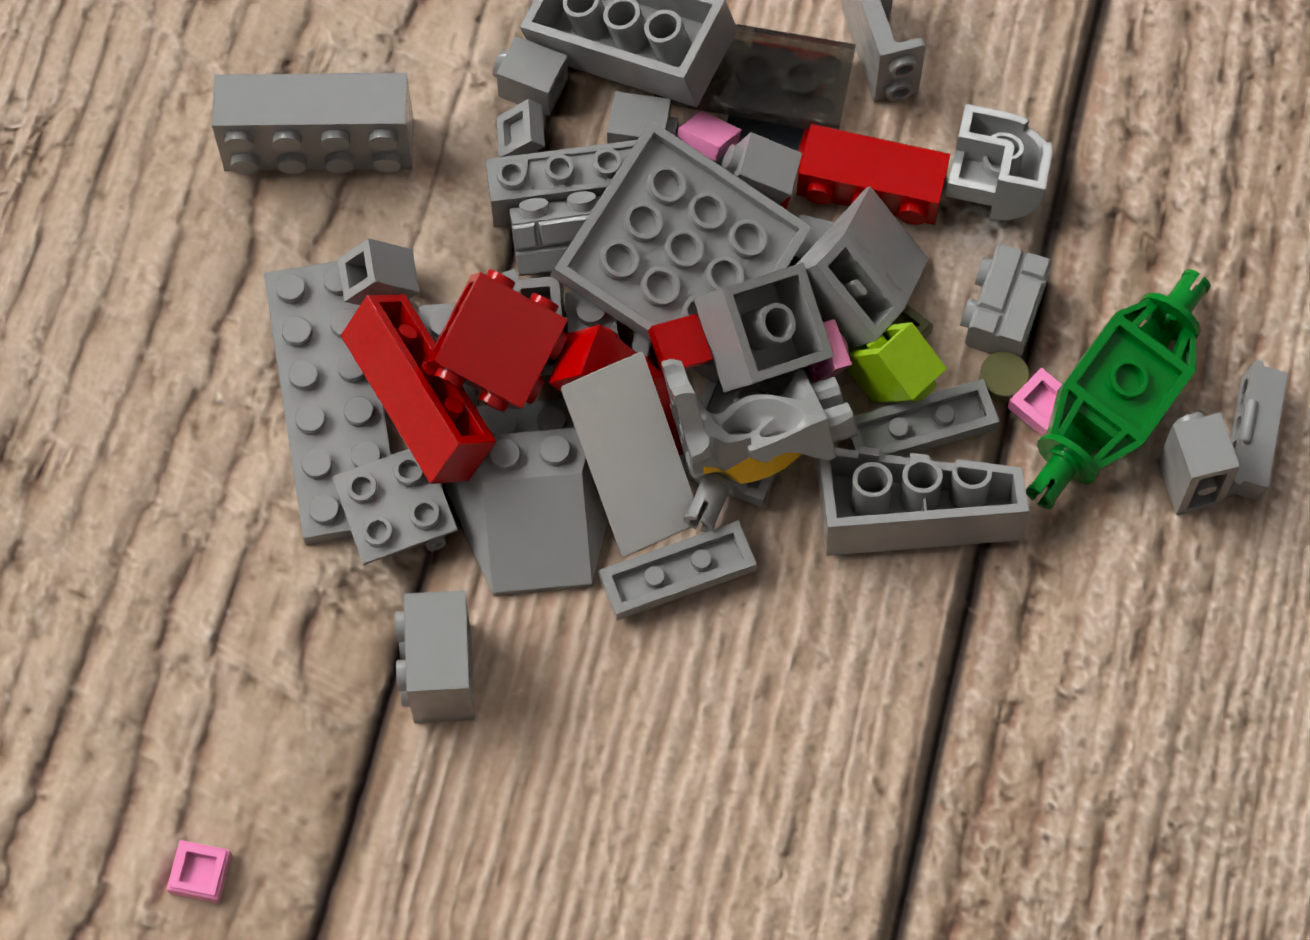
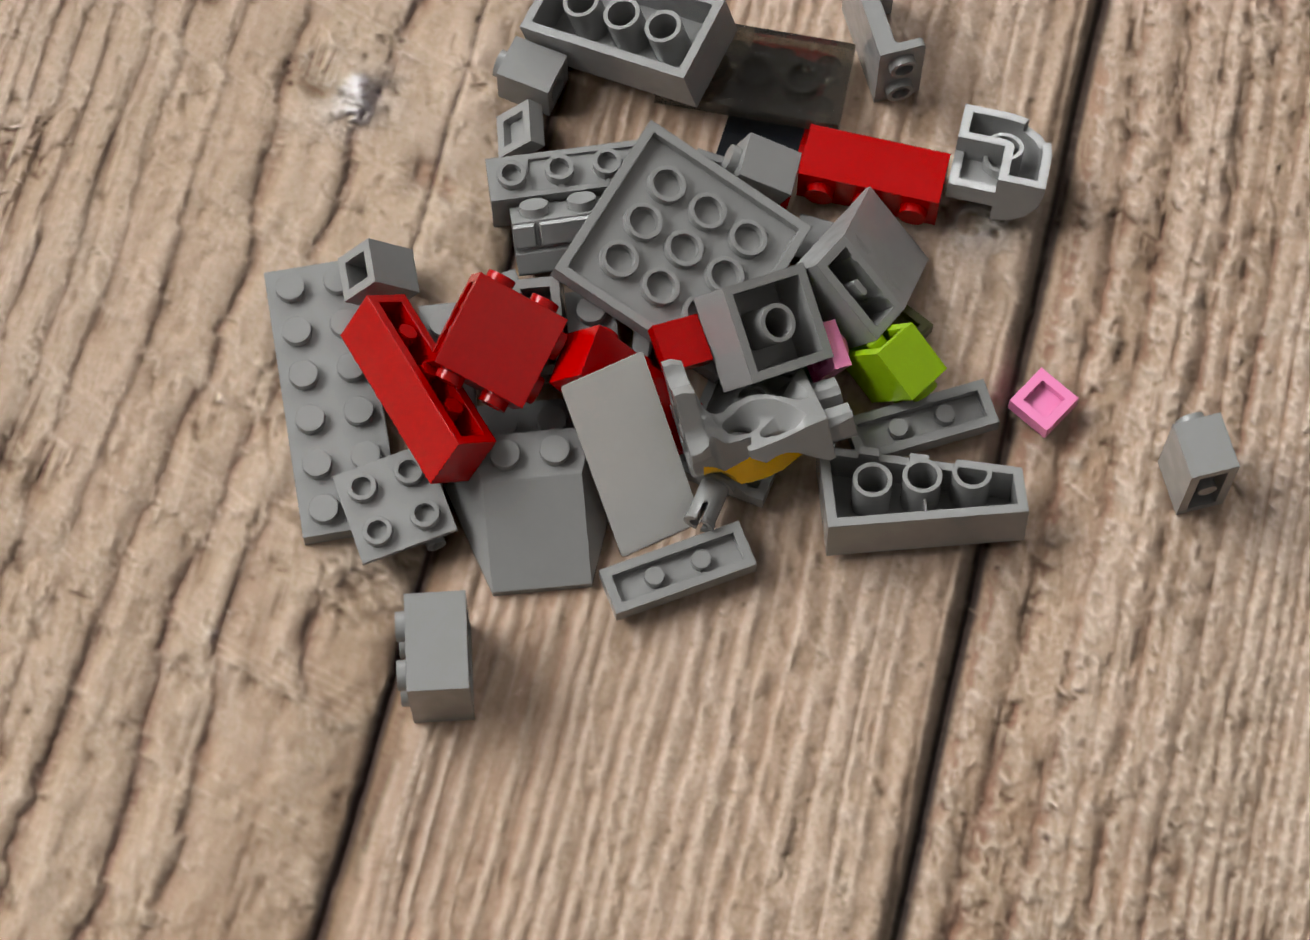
bright pink tile [167,840,232,904] -> none
light grey brick [212,73,413,175] -> none
light grey brick [607,91,679,143] -> none
bright pink tile [677,110,741,161] -> none
light grey brick [960,244,1053,357] -> none
olive tile [979,351,1029,403] -> none
green plate [1026,269,1211,509] -> none
light grey piece [1227,360,1288,500] -> none

